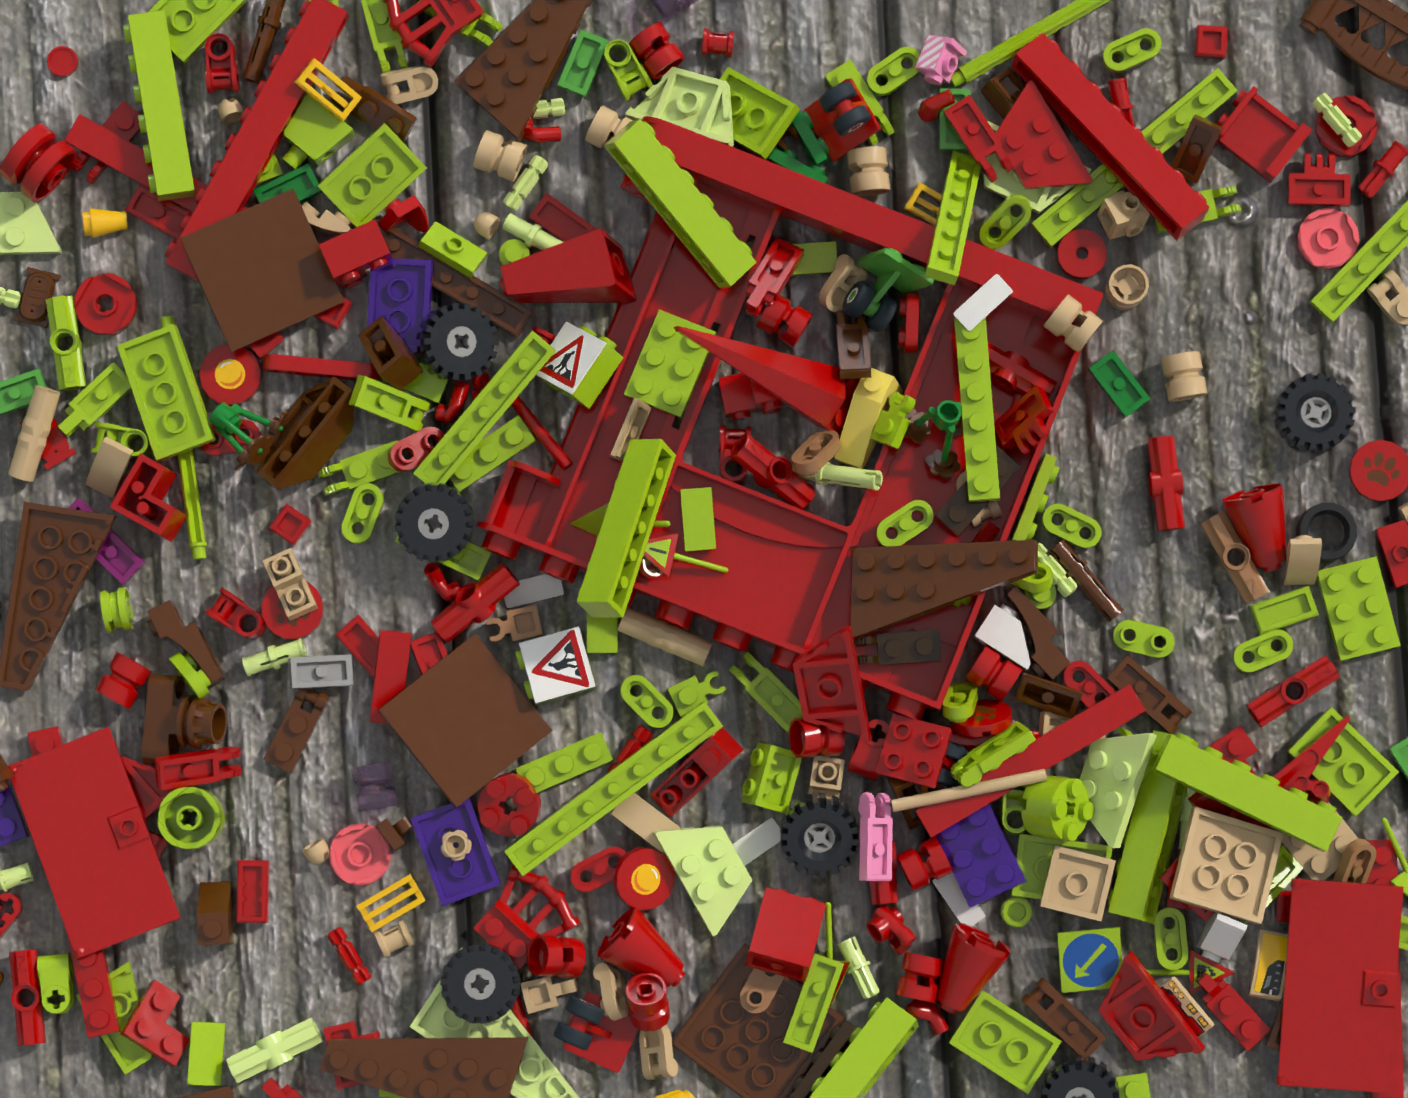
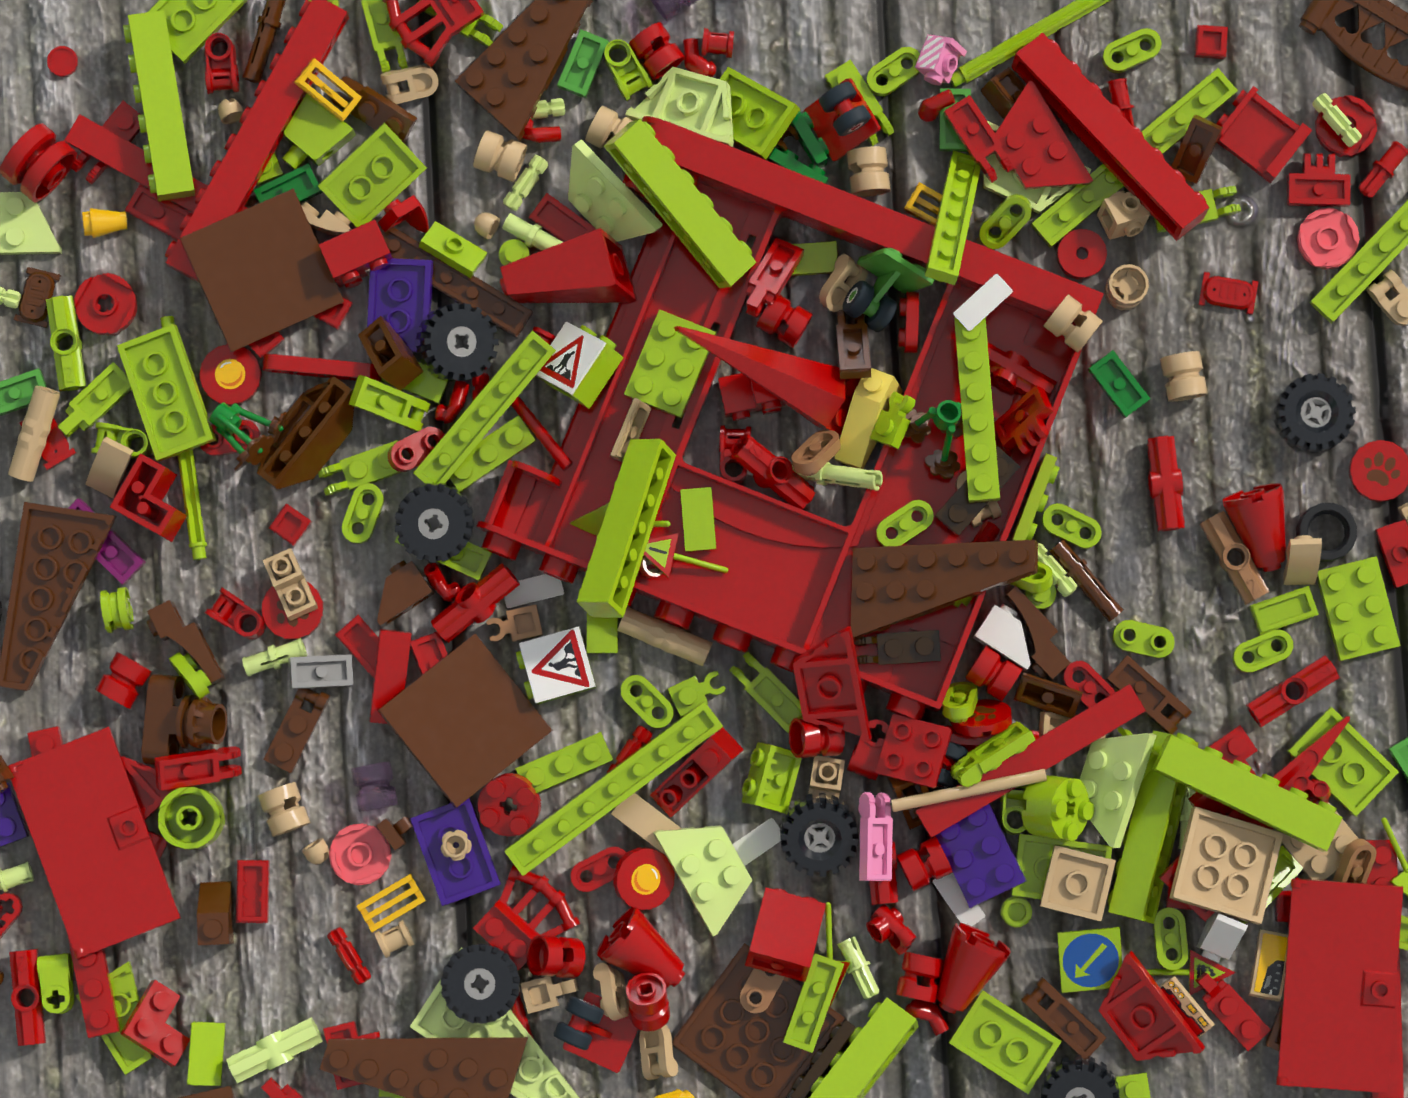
none -> tan wheel [258,782,311,837]
none -> reddish brown slope [377,560,434,628]
none -> yellowish green wing [568,139,663,242]
none -> red arm [683,38,716,77]
none -> red piece [1198,272,1259,315]

